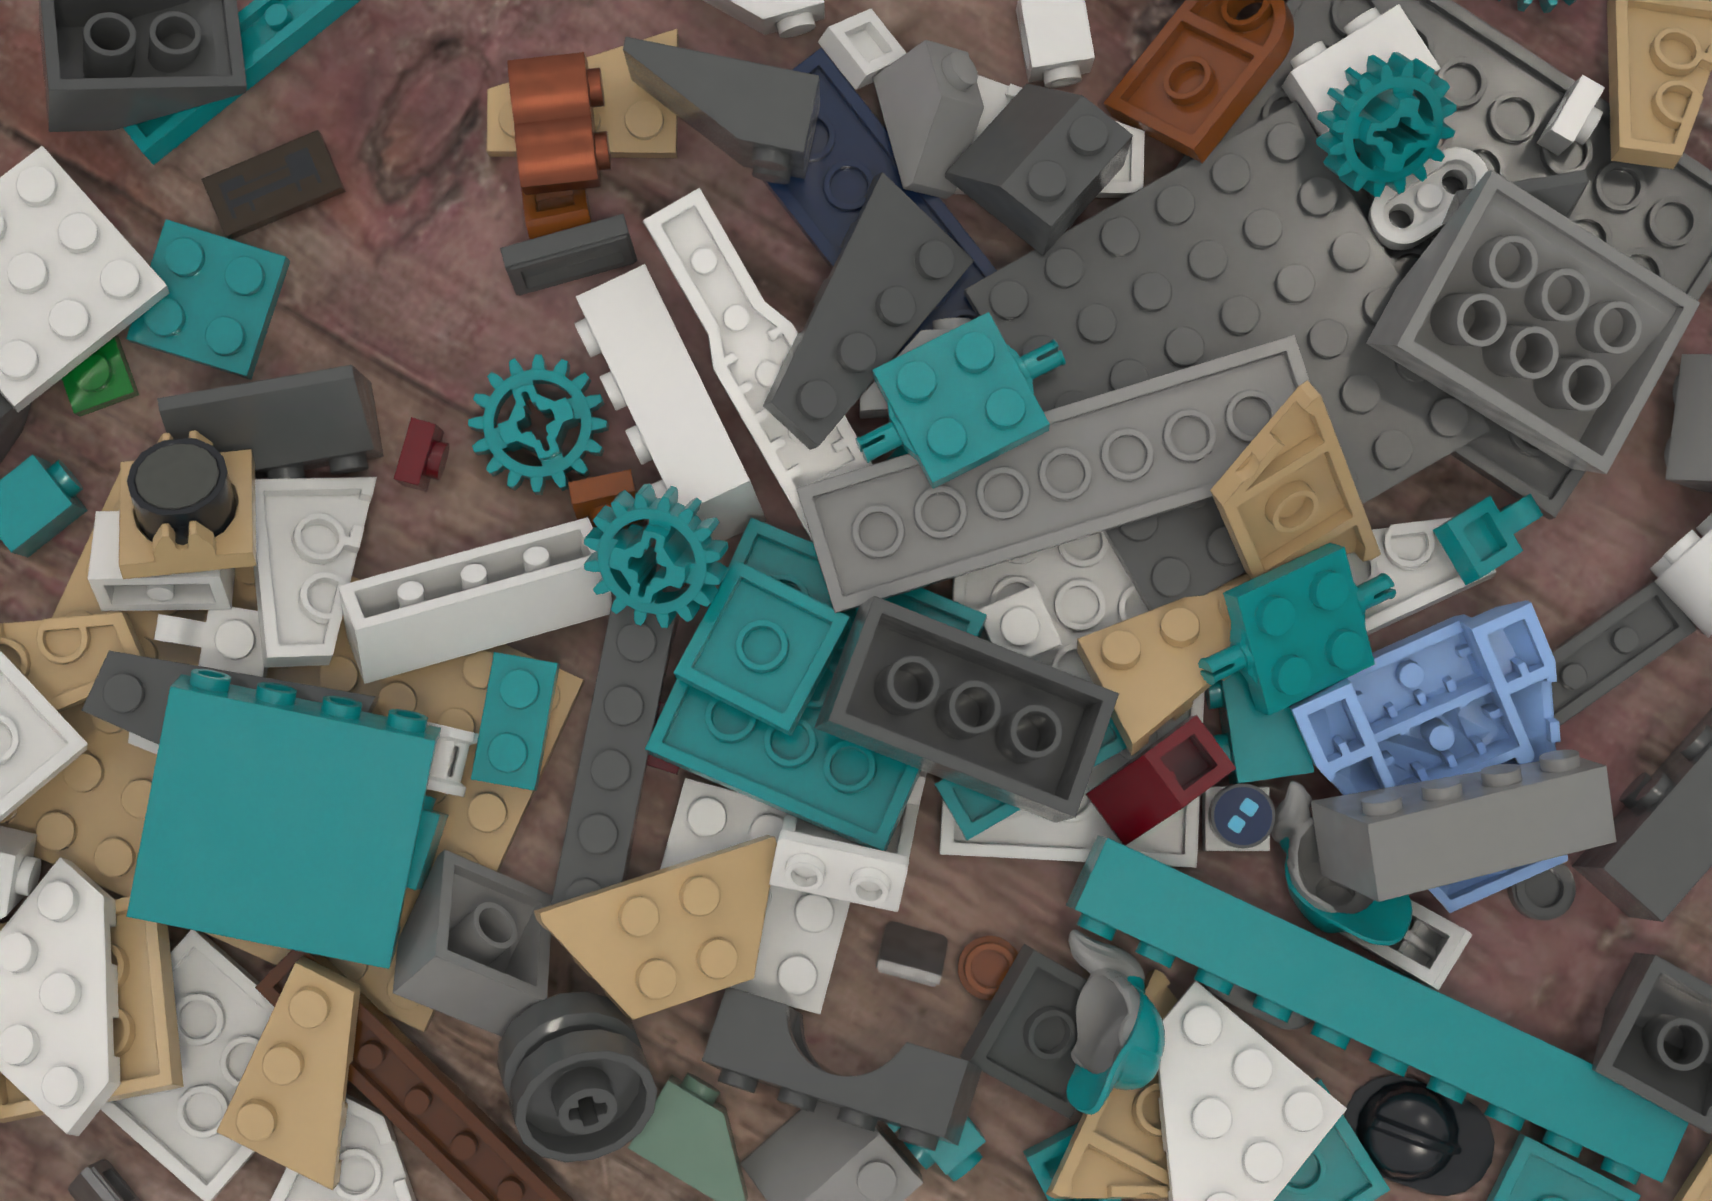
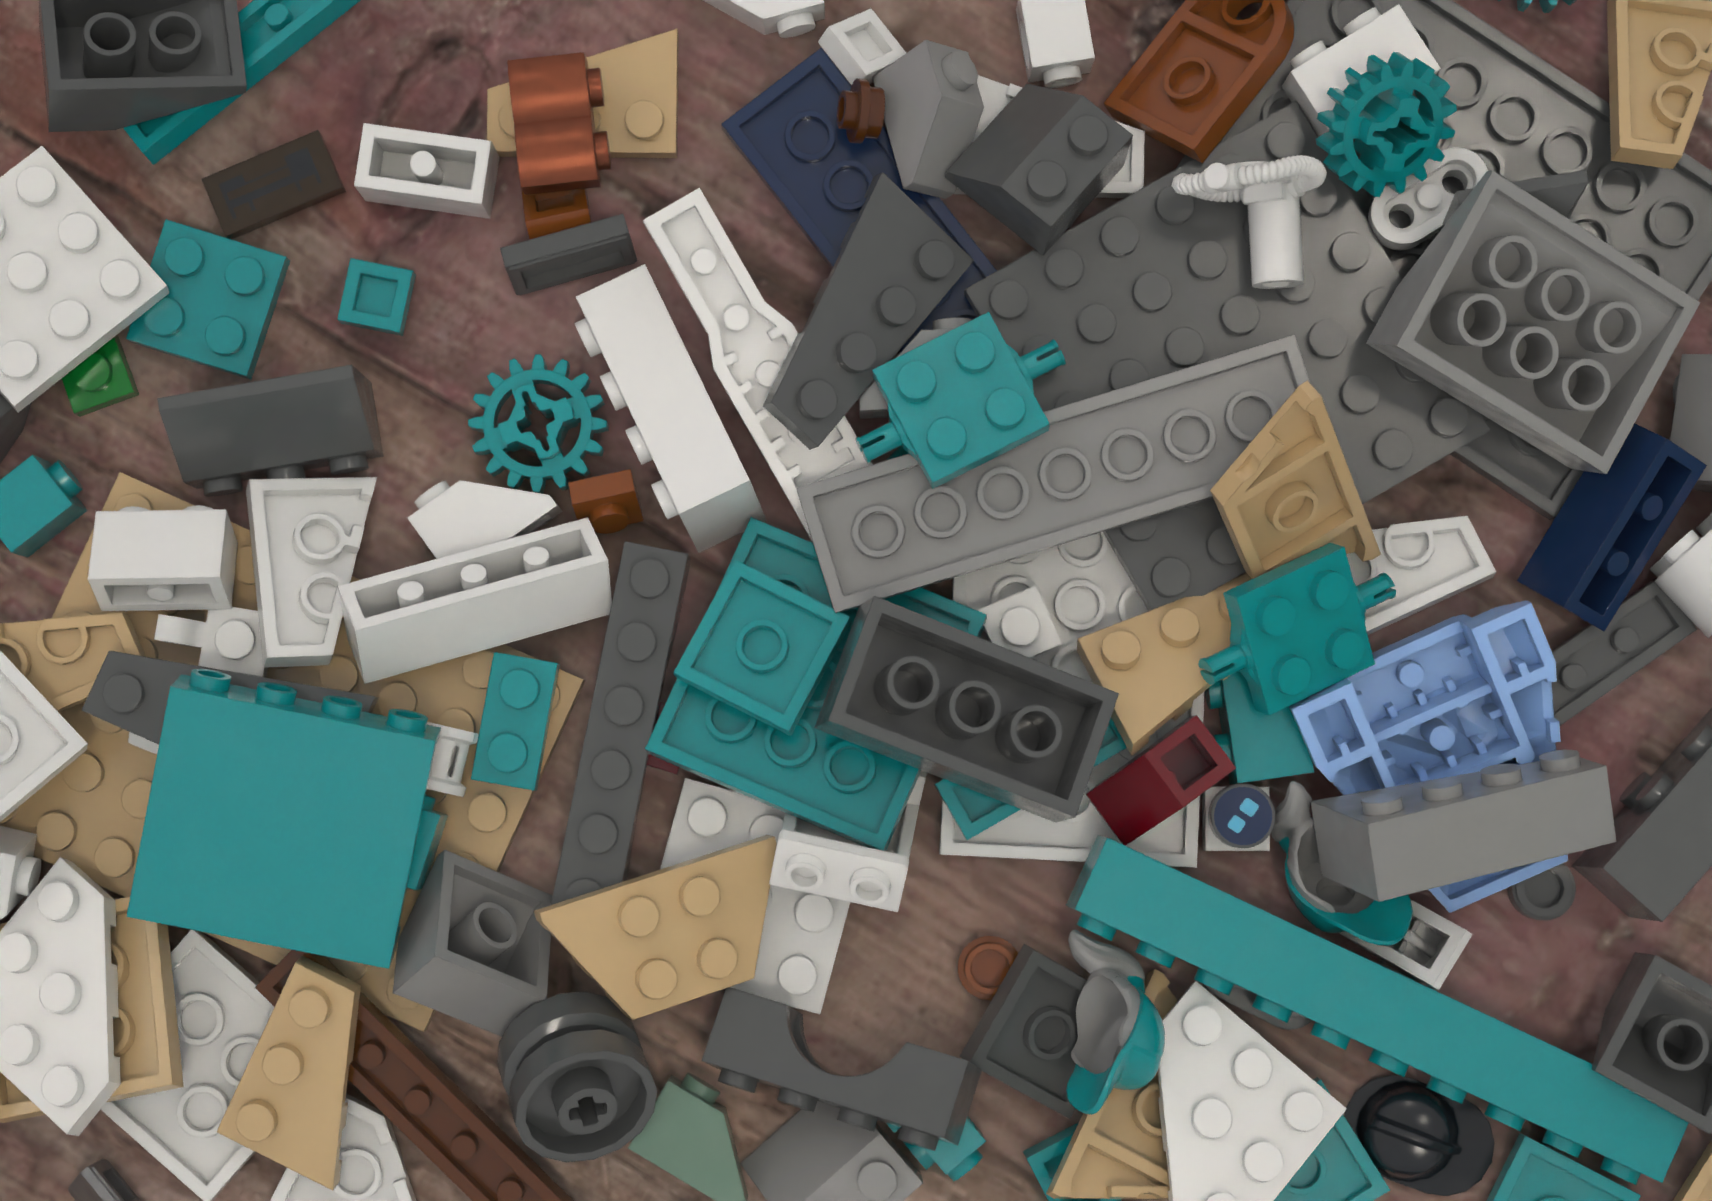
piece [119,430,257,579] -> none
dark red plate [394,417,449,492] -> none
teal gear [584,483,729,628] -> none
dark grey slope [623,37,820,184] -> none
flat silver slope [876,921,948,987] -> none
teal plate [1433,493,1543,585] -> none
white plate [1537,75,1605,156] -> none
none -> teal plate [337,258,416,336]
none -> white brick [354,123,500,219]
none -> white slope [408,480,563,559]
none -> reddish brown plate [837,78,885,144]
none -> white piece [1171,155,1327,289]
none -> dark blue brick [1517,423,1707,631]

